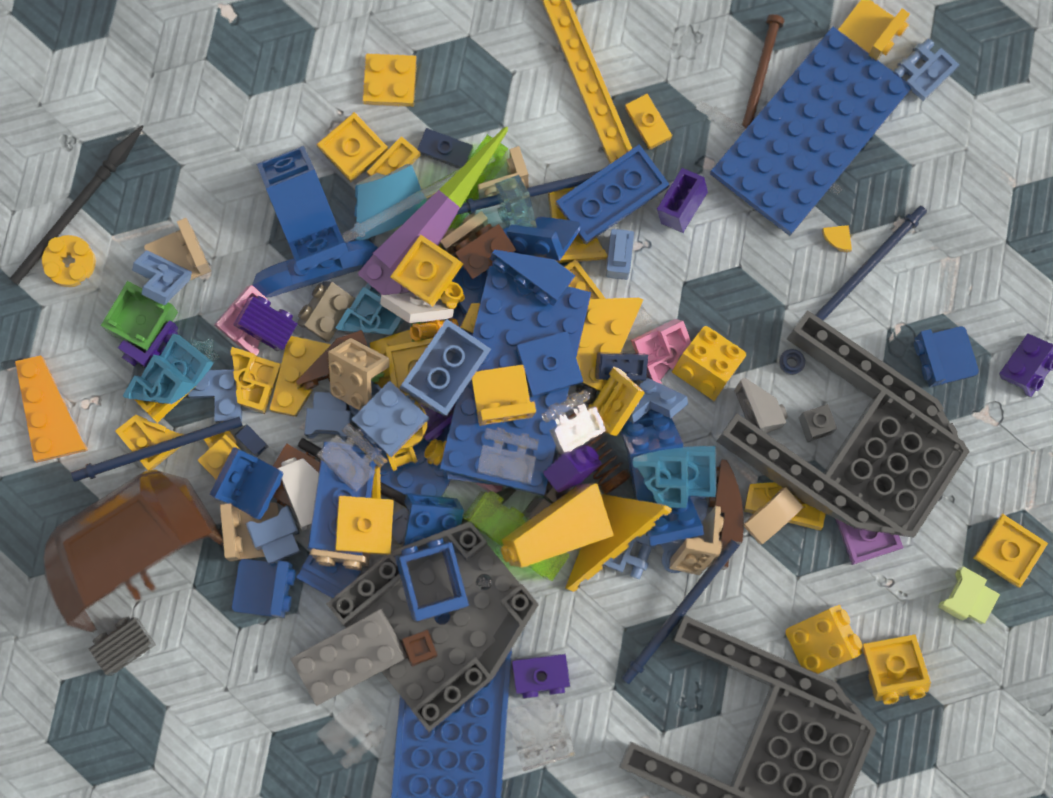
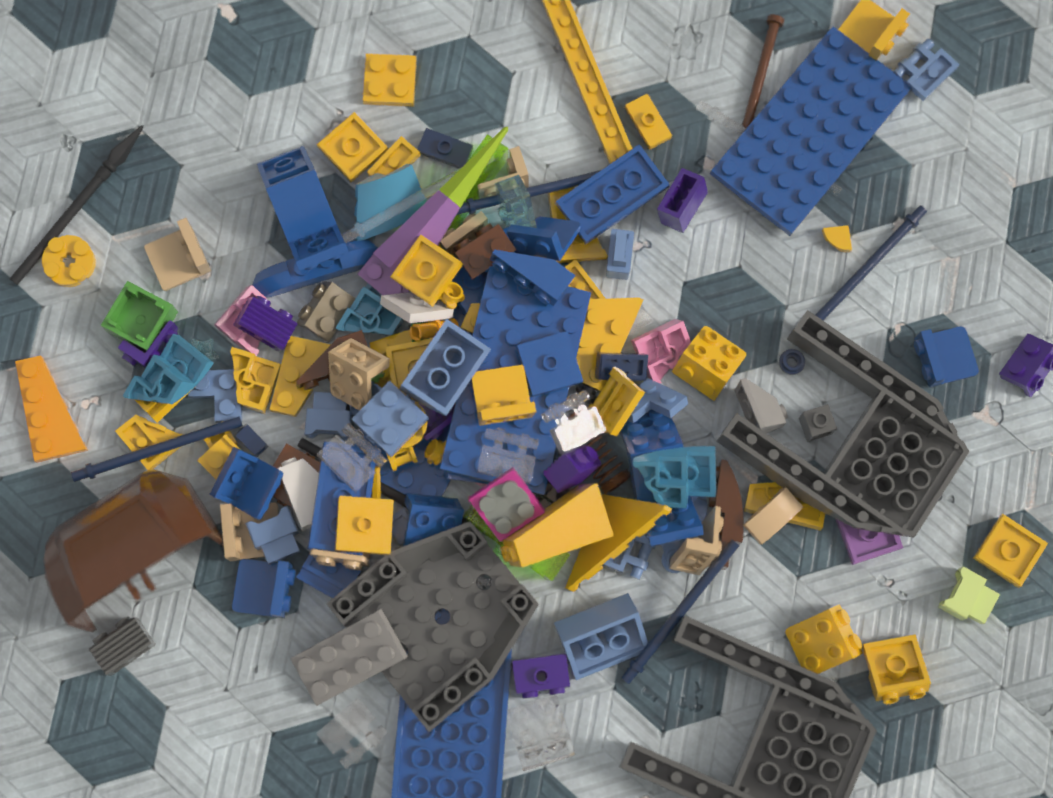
medium blue plate [132,250,192,306] -> none
blue window [395,538,469,621] -> none
reddish brown plate [402,630,438,667] -> none
none -> light grey piece [469,467,545,542]
none -> medium blue slope [554,593,648,680]

